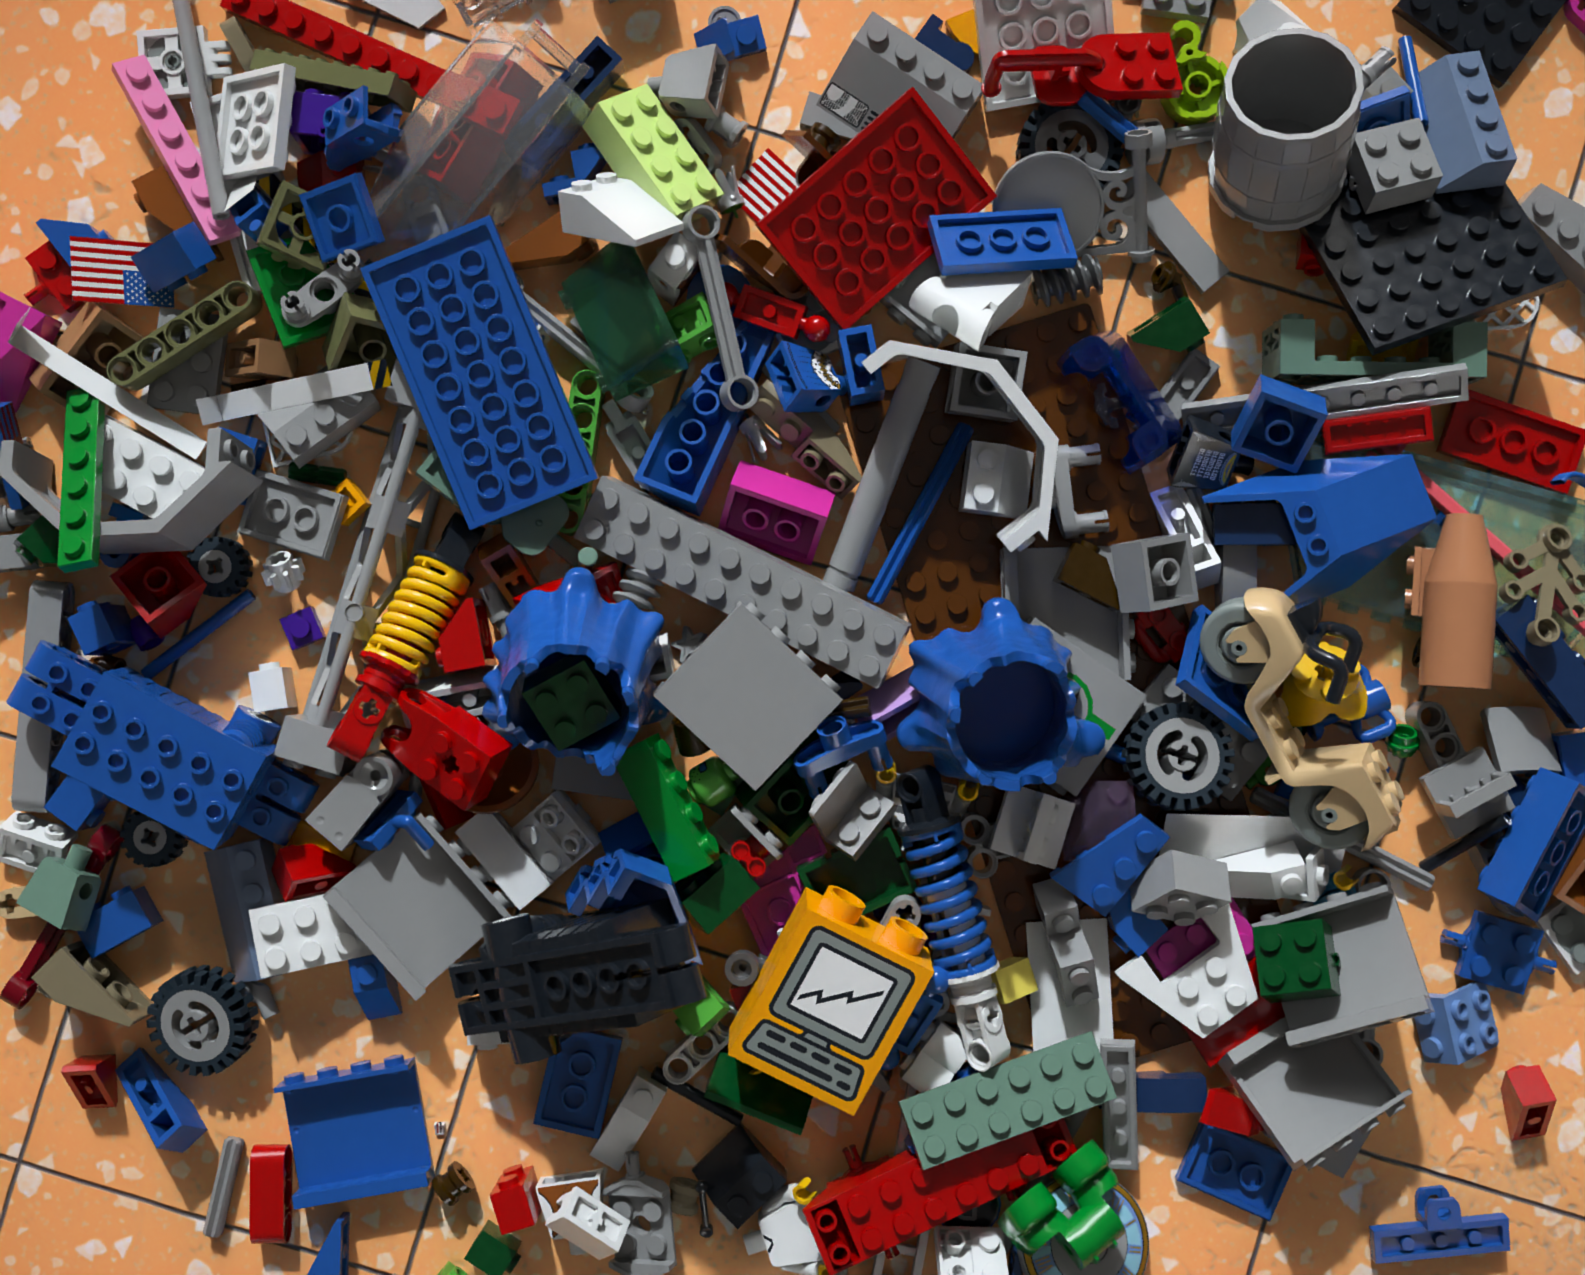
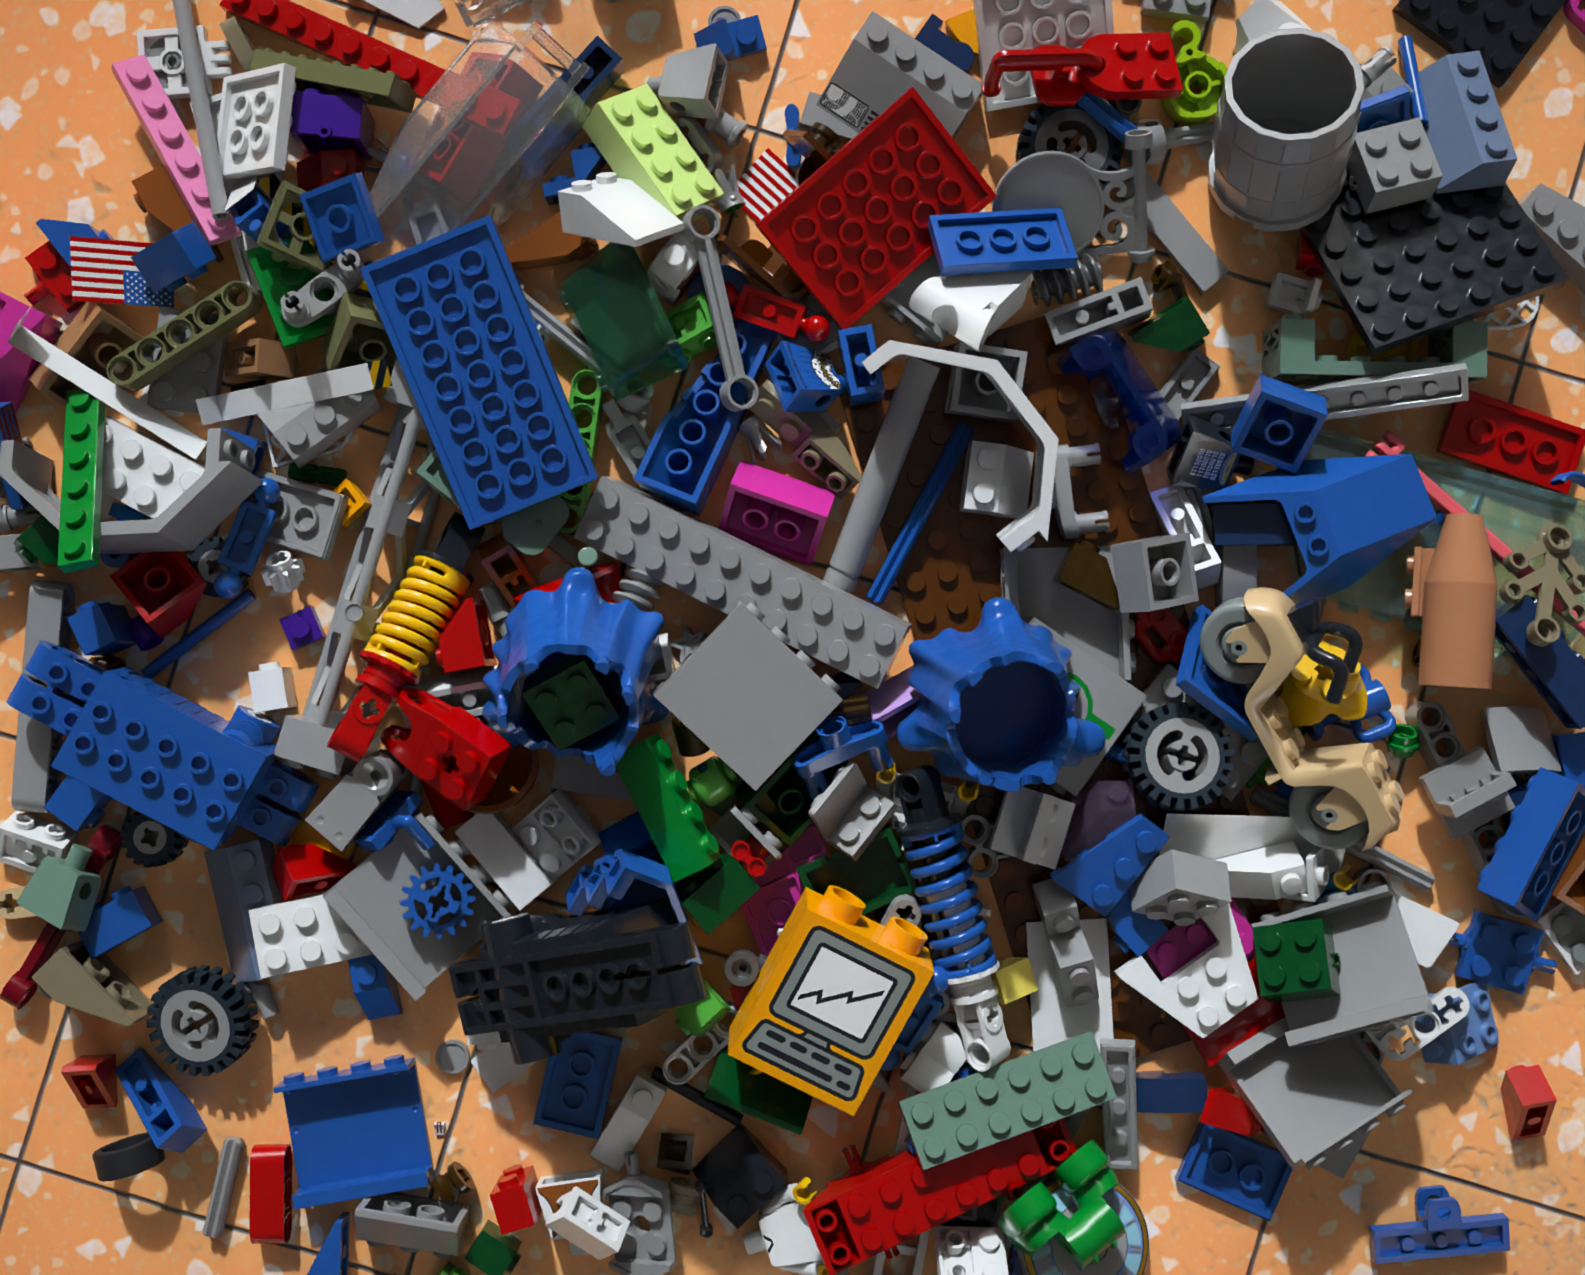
blue piece [323,85,404,172] -> none
red plate [1322,406,1434,455] -> none
black piece [1418,813,1512,872] -> none
none -> black tyre [92,1132,165,1182]
none -> blue plate [214,478,281,598]
none -> light grey slope [354,1192,471,1258]
none -> blue gear [399,863,476,939]
none -> light grey piece [435,1039,470,1074]
none -> white sticker [470,1044,537,1093]
none -> dark brown slope [657,1132,694,1175]
none -> blue piece [785,104,801,168]
none -> light grey slope [1044,277,1153,346]
none -> white bracket [1265,272,1323,317]
none -> white beam [1365,987,1470,1061]
none -> white torso [1394,893,1460,968]

